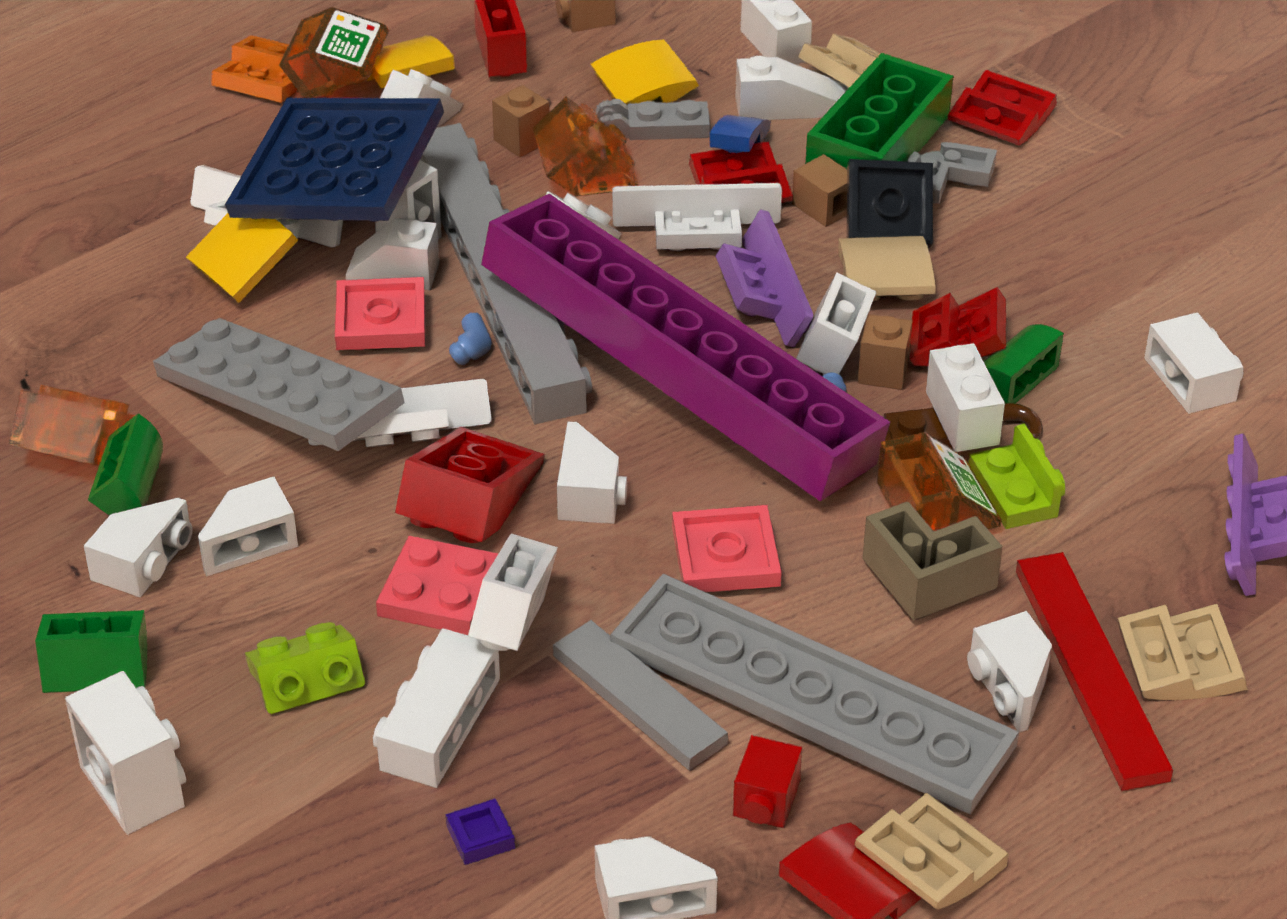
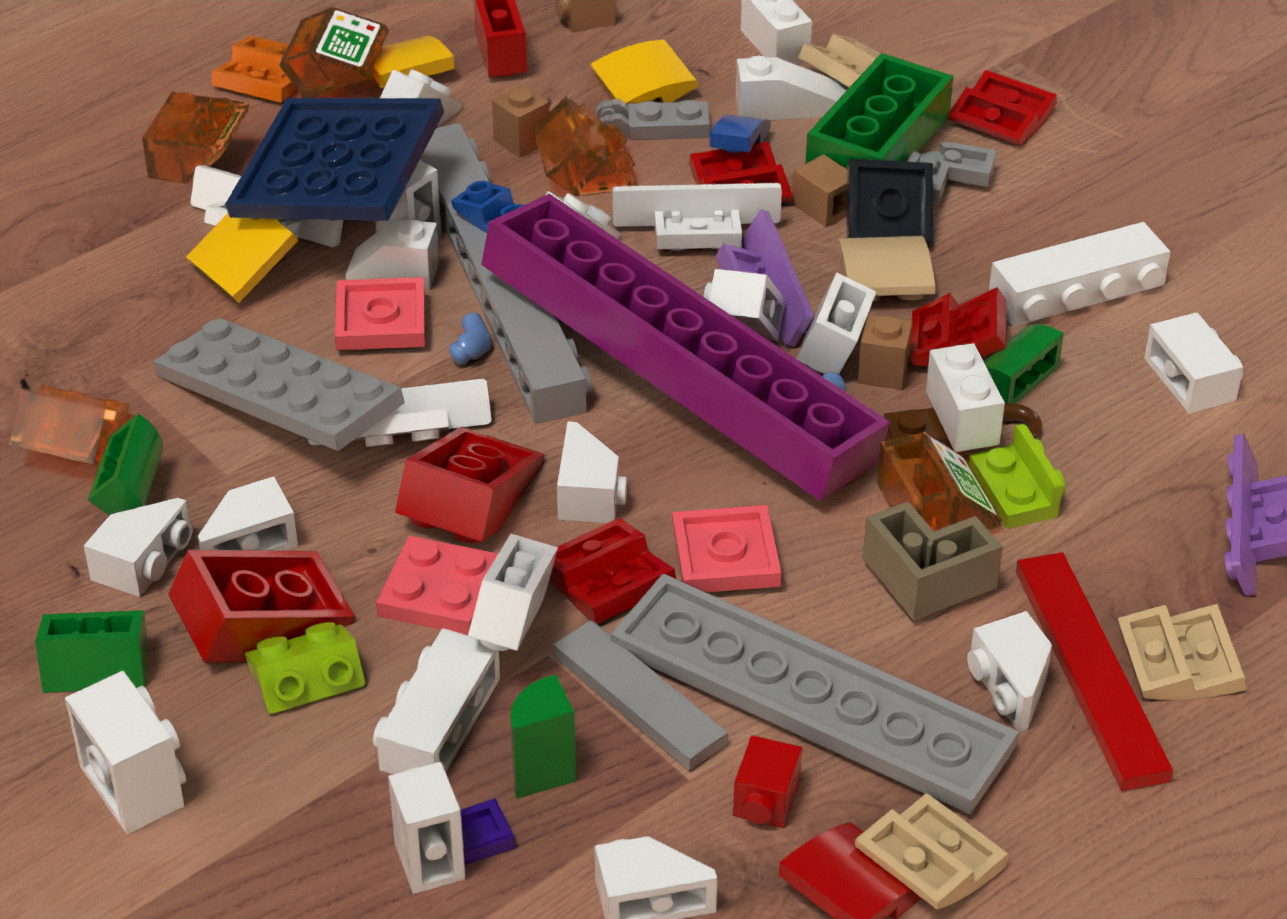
none -> clear orange slope [142,92,249,184]
none -> red slope [168,550,355,663]
none -> white brick [388,762,465,894]
none -> blue slope [451,181,523,233]
none -> green brick [510,675,576,799]
none -> red slope [550,518,676,624]
none -> white slope [704,269,786,342]
none -> white brick [989,222,1170,327]

